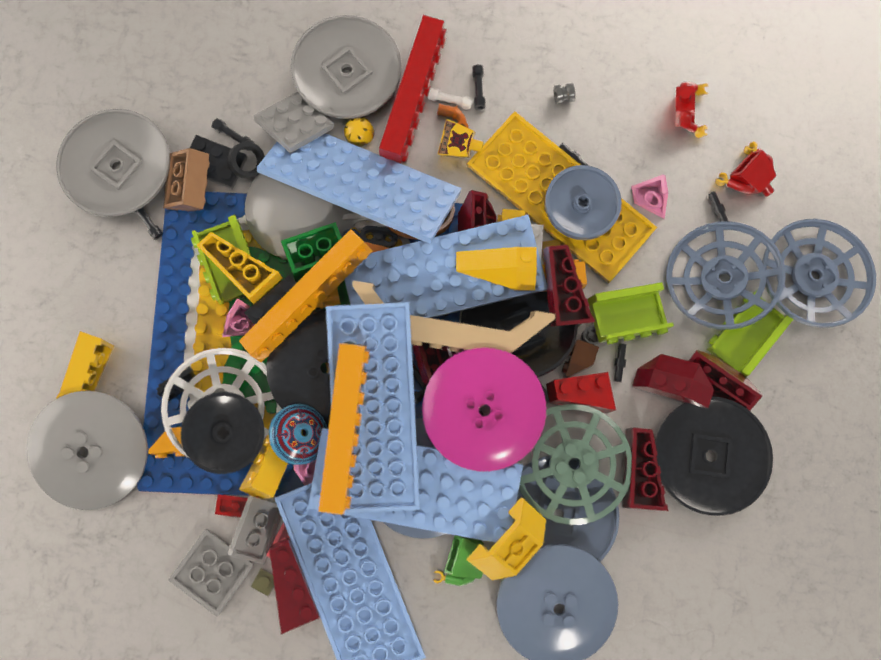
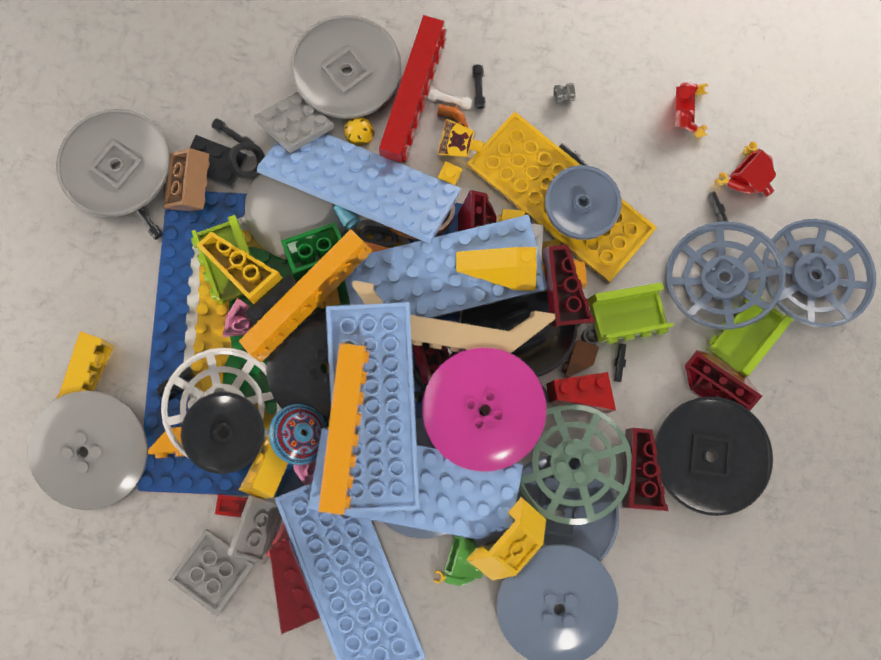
olive plate [251,568,274,596] -> none
bright pink slope [631,175,668,219] -> none
dark red wedge [632,354,714,409] -> none
none -> medium azure cone [334,205,361,230]
none -> yellow brick [438,161,462,186]
none -> black bar [474,528,509,549]

